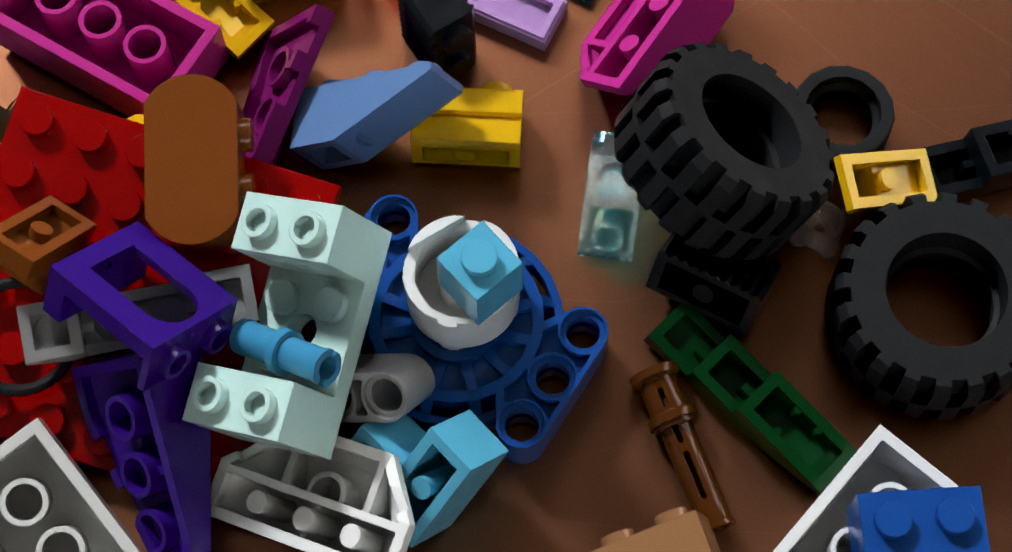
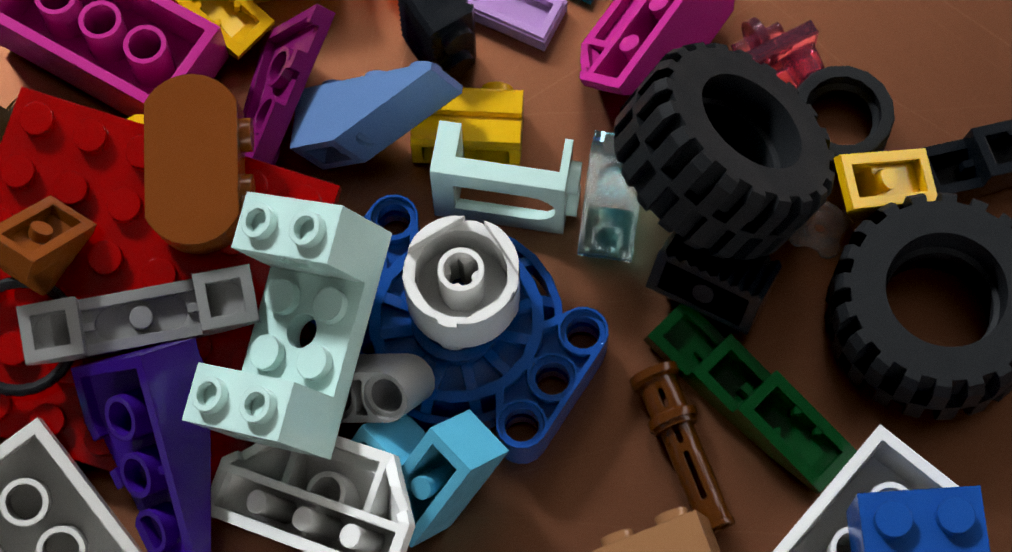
dark purple panel [43,221,238,392] -> none
dark azure pin [229,318,342,387] -> none
medium azure brick [436,221,523,326] -> none
none -> light aqua panel [429,120,583,234]
none -> clear pink hips [731,17,825,88]

